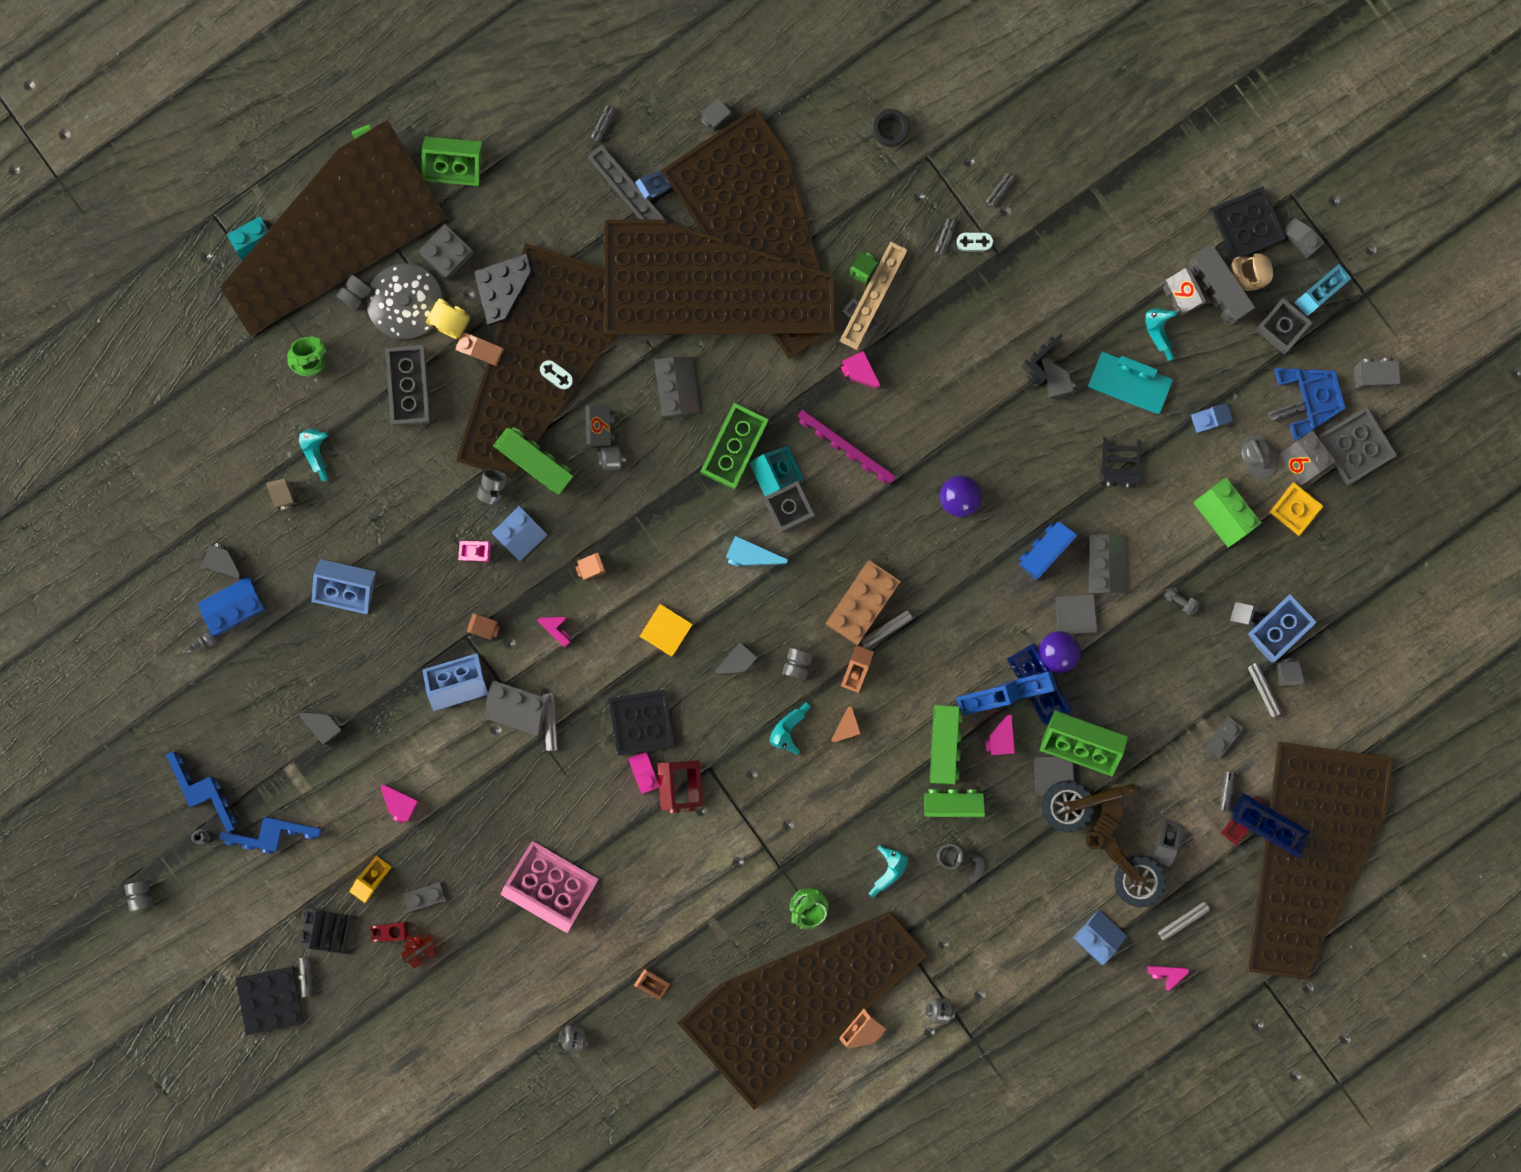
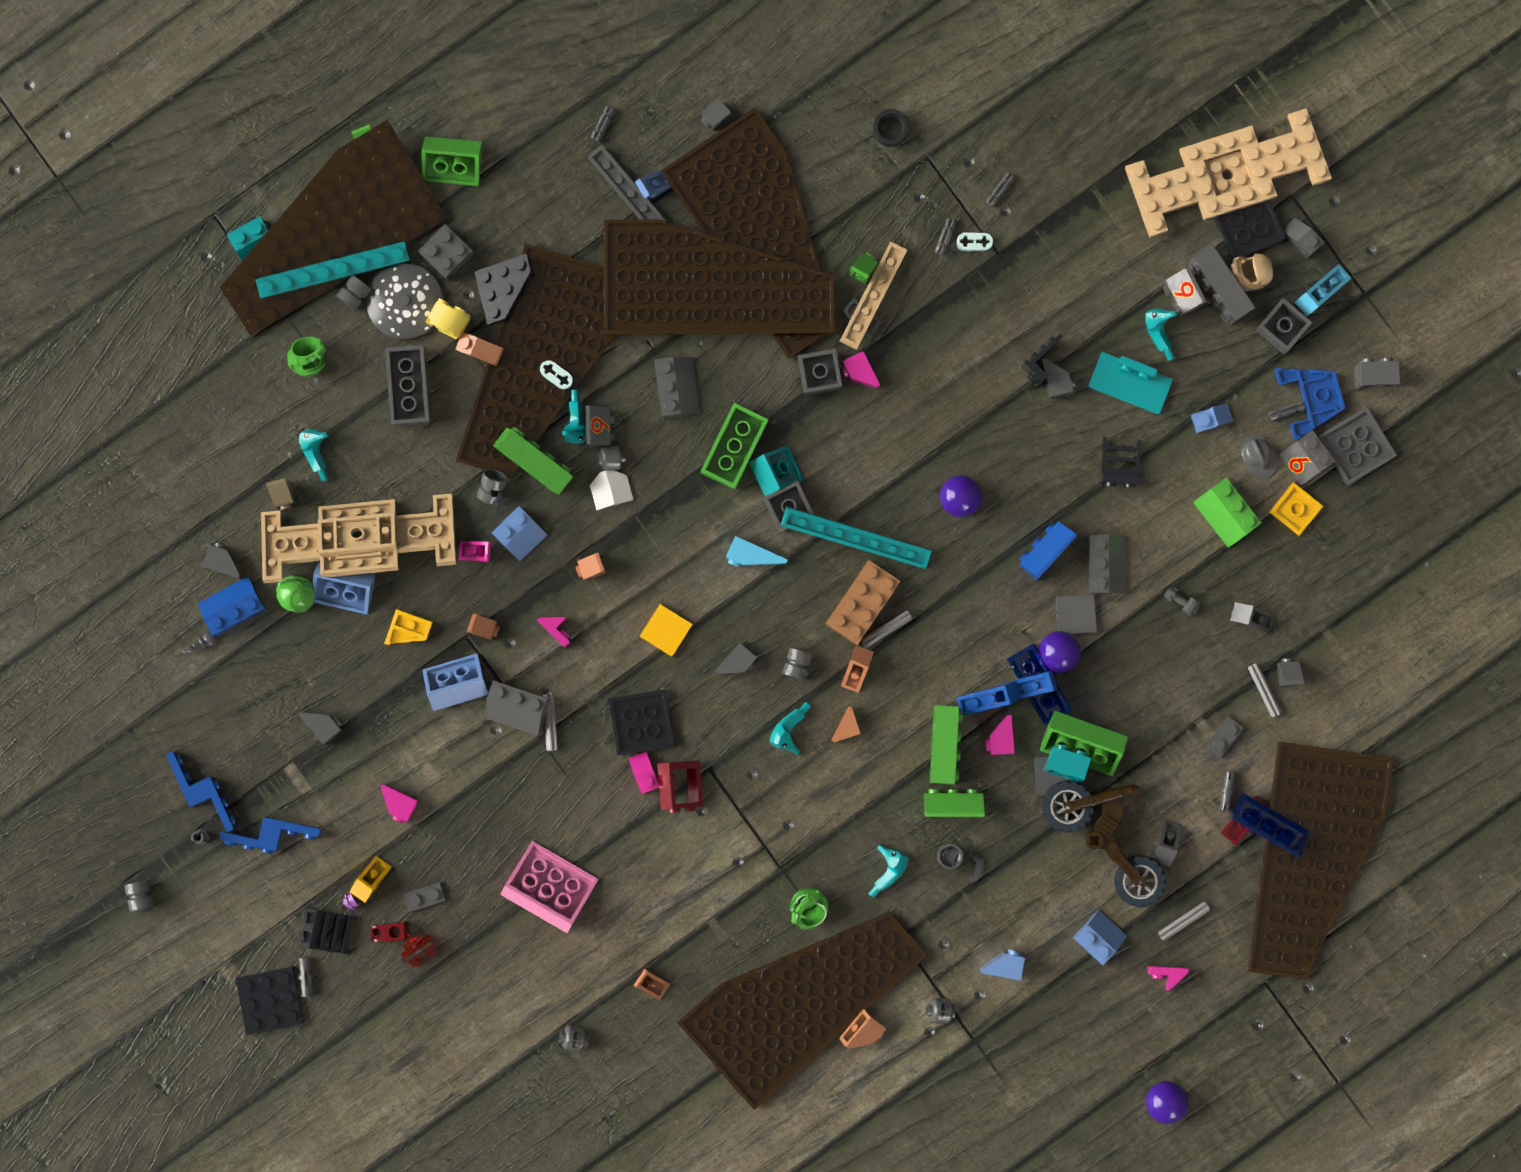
magenta plate [797,410,895,485] -> none
medium blue slope [1248,594,1316,663] -> none
none -> teal plate [255,241,409,298]
none -> tan piece [261,494,456,583]
none -> bright green helmet [276,574,315,613]
none -> medium lavender plate [343,893,361,910]
none -> yellow wing [384,609,433,645]
none -> teal animal [562,390,586,444]
none -> white slope [590,470,633,510]
none -> teal plate [780,506,932,569]
none -> dark grey brick [798,349,842,396]
none -> medium blue slope [980,949,1025,981]
none -> teal slope [1043,744,1091,783]
none -> tan piece [1125,108,1332,238]
none -> dark purple piece [1146,1081,1189,1124]

